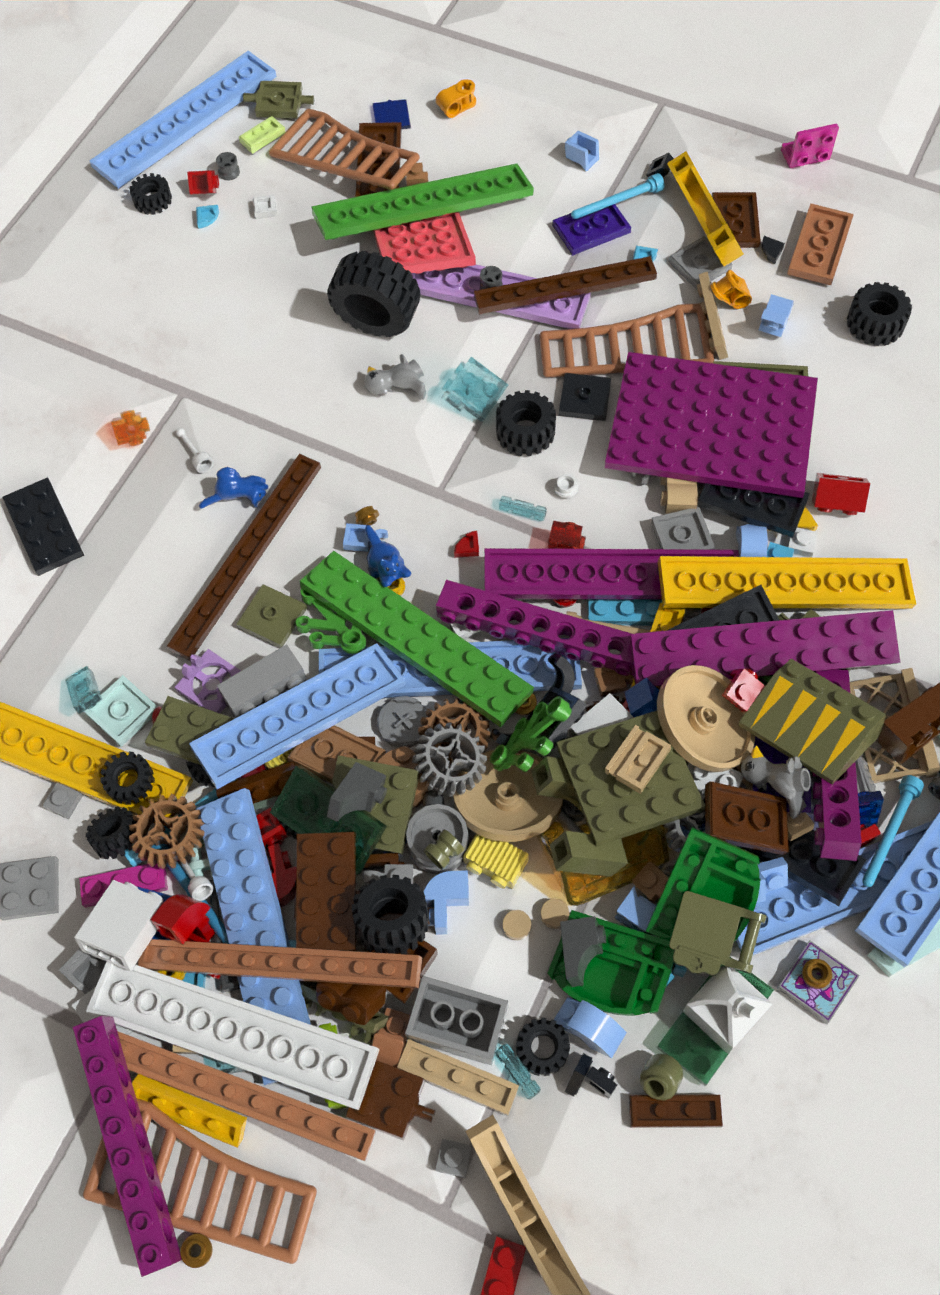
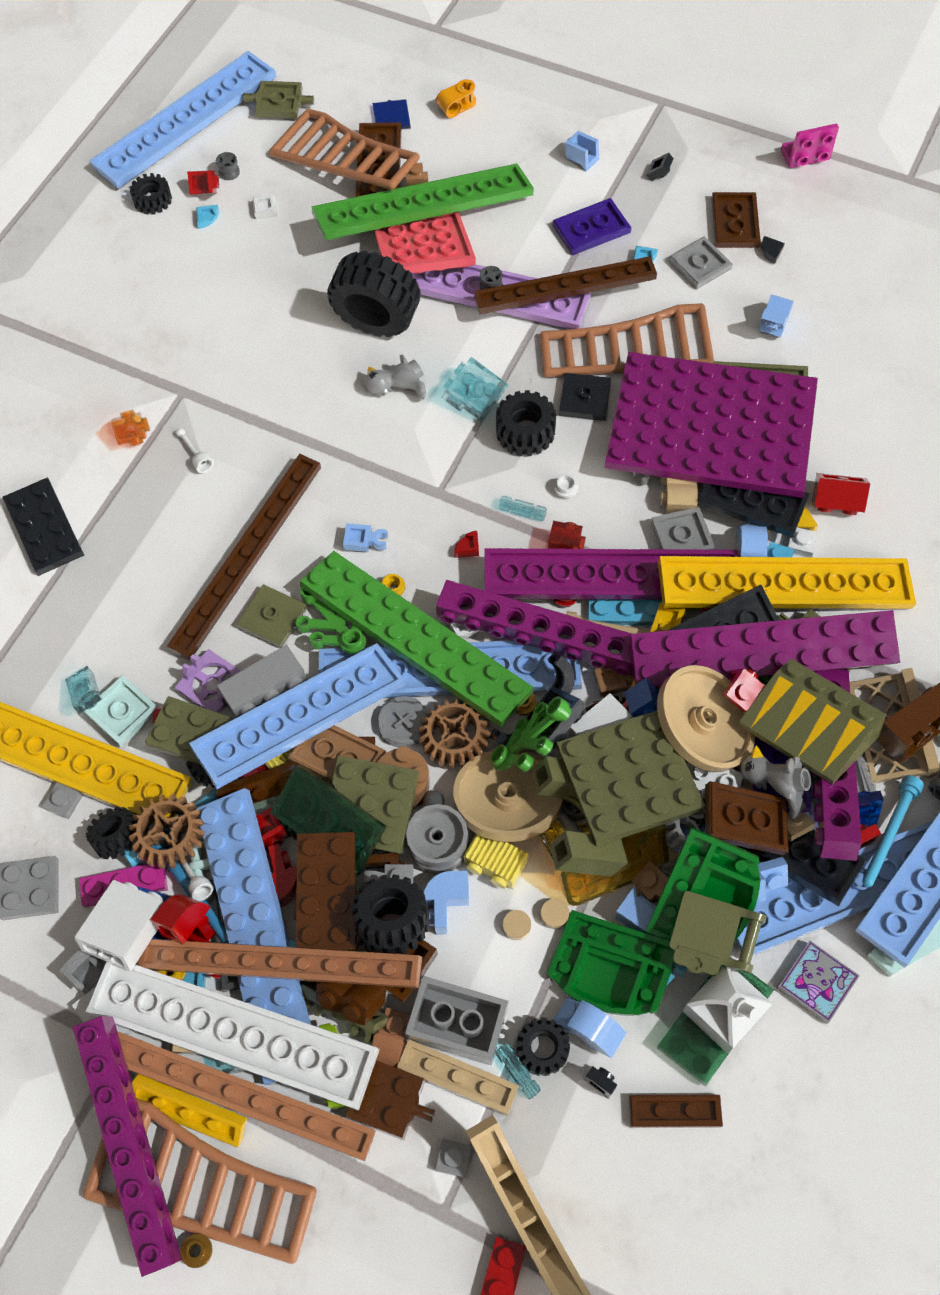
black tyre [100,751,155,805] -> none
blue animal [199,467,269,509] -> none
yellowish green plate [239,116,285,154] -> none
dark grey arch [327,762,387,821] -> none
pearl gold plate [355,506,379,525] -> none
blue animal [365,525,412,587] -> none
light grey gear [412,722,487,797] -> none
olive wheel [423,829,464,870] -> none
dark grey arch [560,916,606,987] -> none
black tile [564,1053,593,1097] -> none
medium azure piece [571,173,665,219] -> none
tan plate [605,725,671,794] -> none
olive head [639,1054,683,1101] -> none
yellow arch [667,151,744,266] -> none
tan plate [697,272,728,360] -> none
light orange piece [710,270,752,309] -> none
nougat plate [787,203,854,285] -> none
pearl gold plate [802,959,832,989] -> none
black tyre [847,282,912,346] -> none

